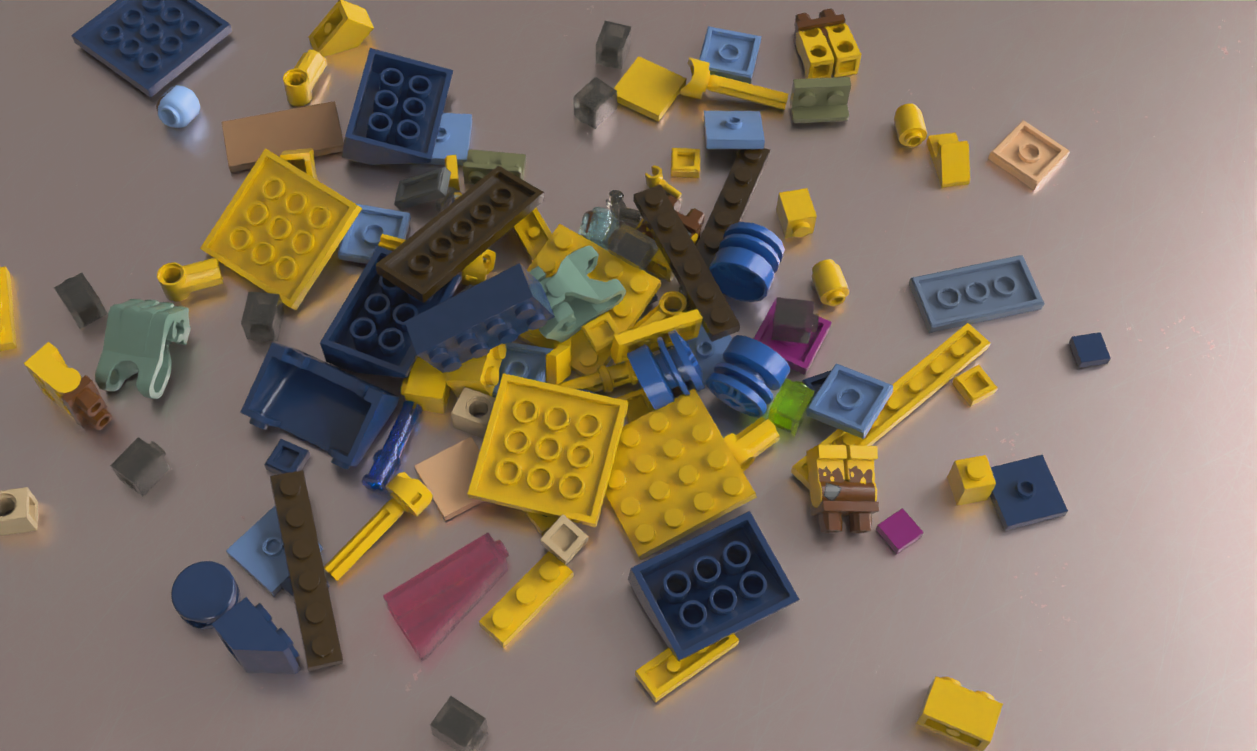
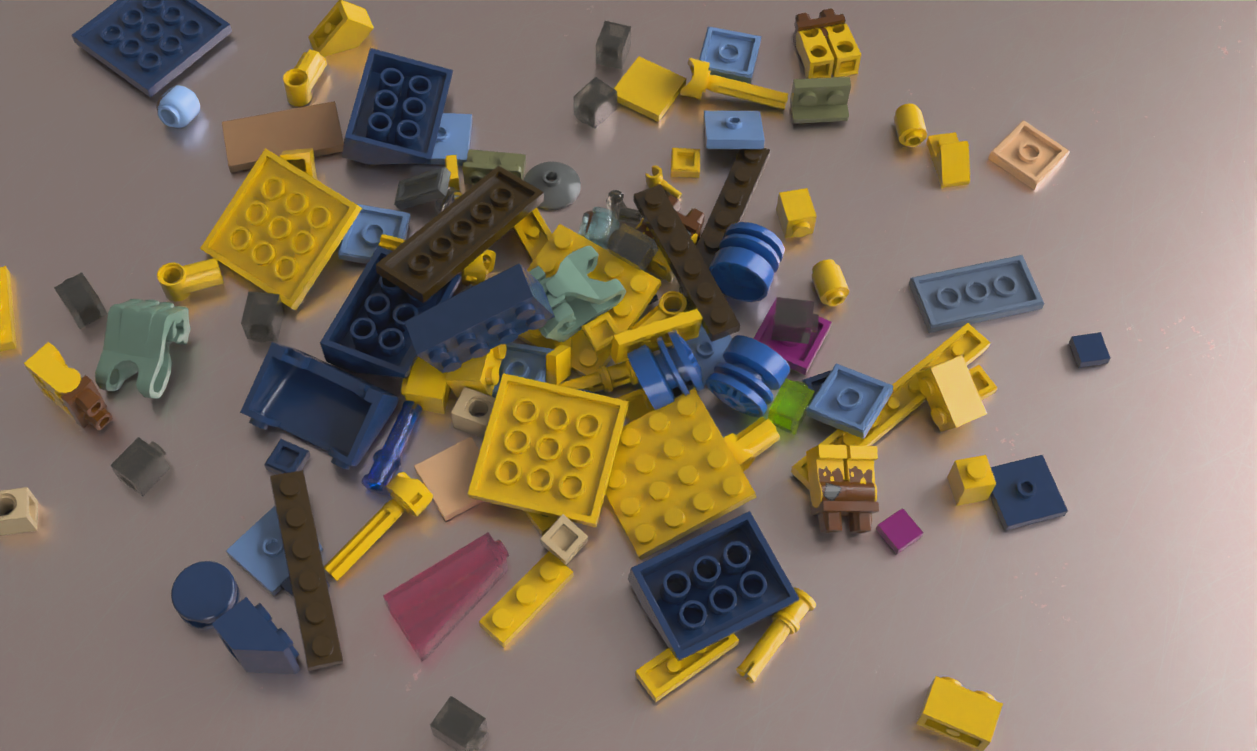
none -> dark grey dish [524,162,581,210]
none -> yellow pin [736,587,816,683]
none -> yellow brick [916,355,987,432]

